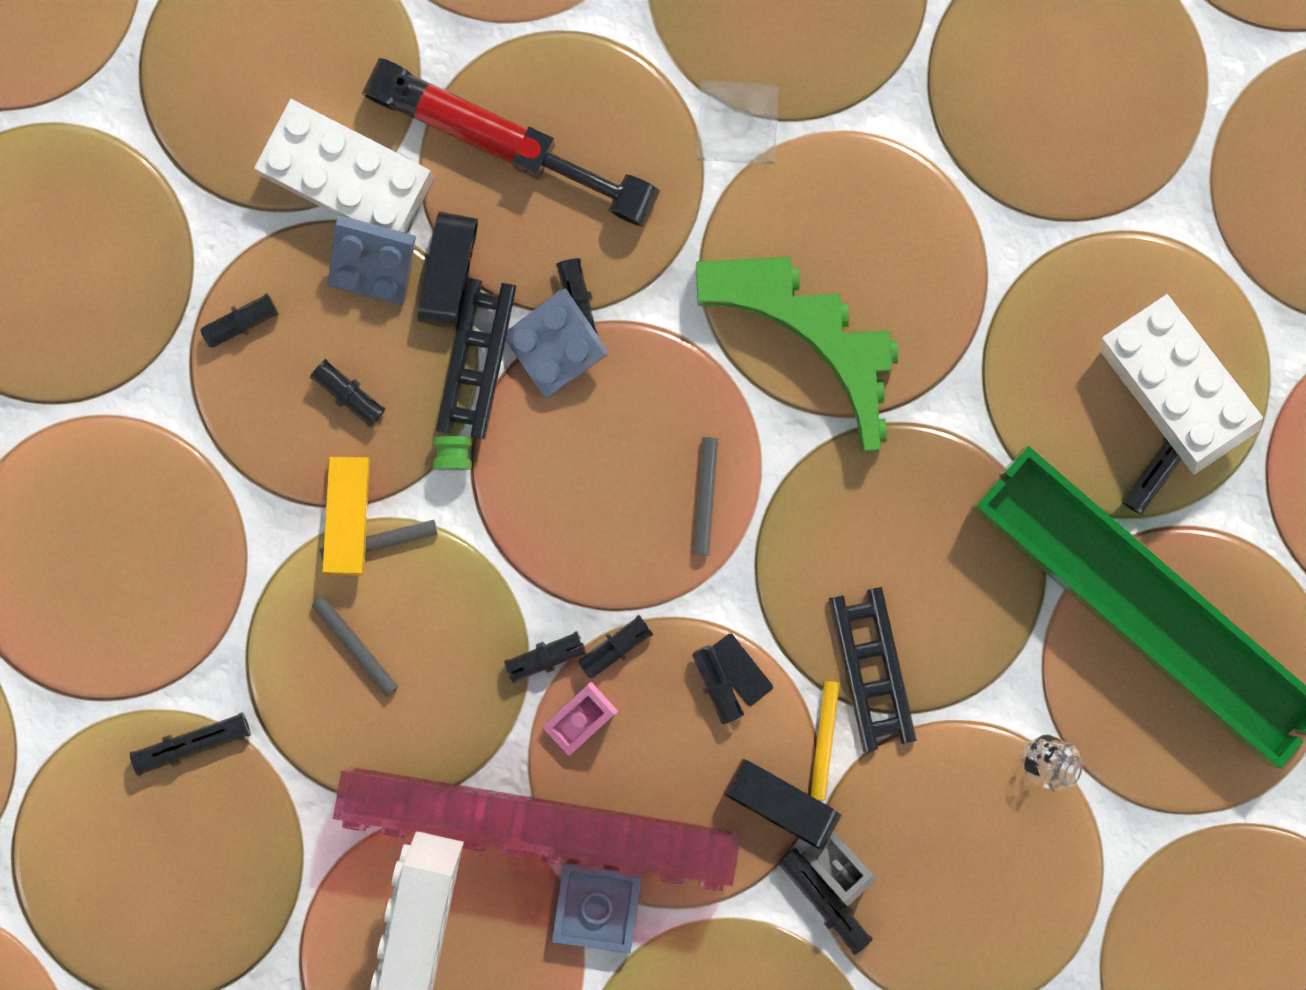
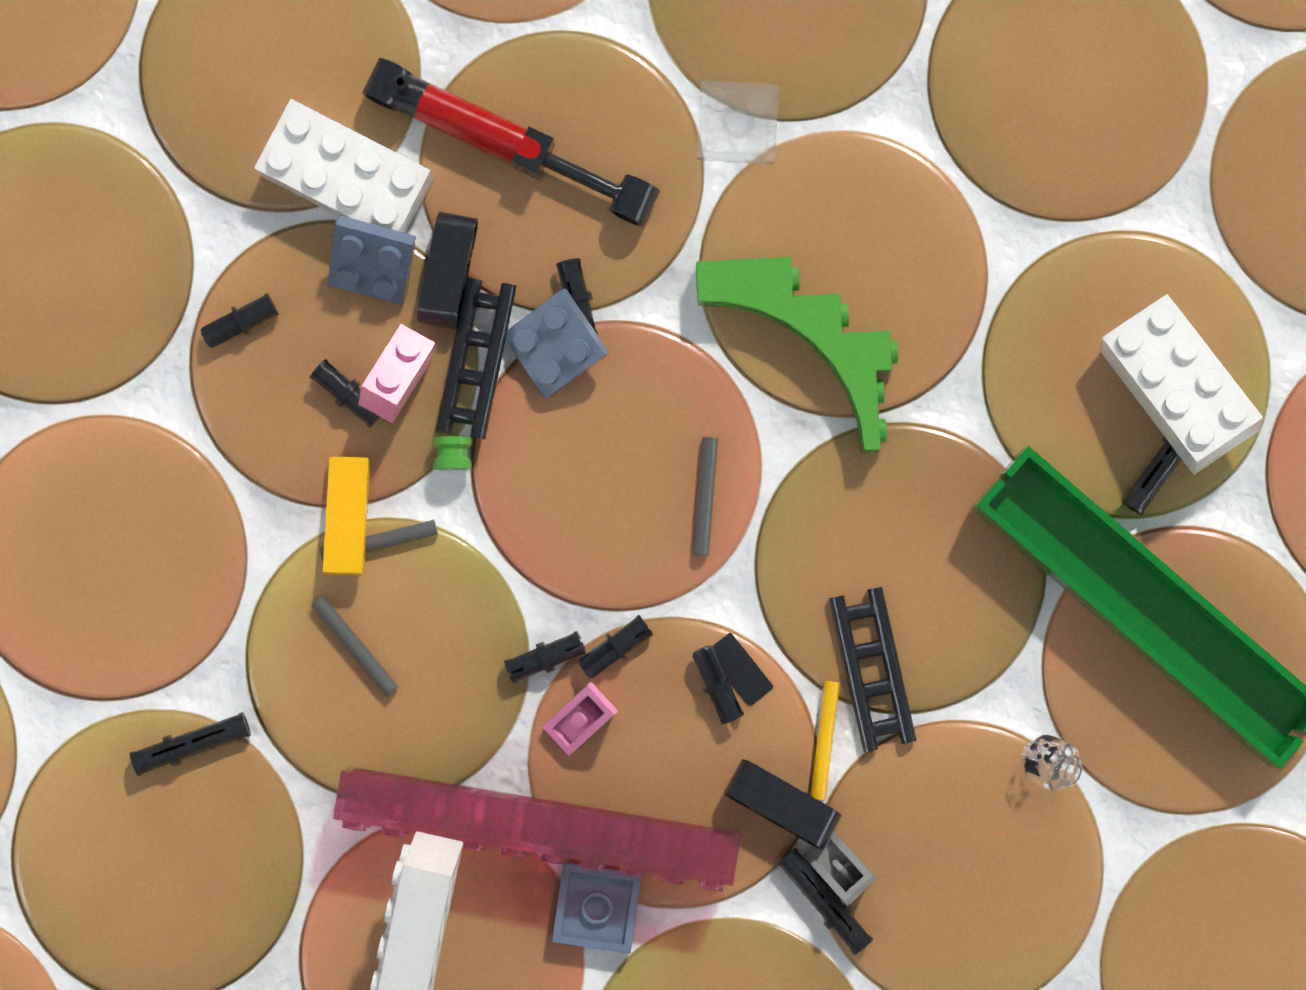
none -> brick [358,324,435,423]

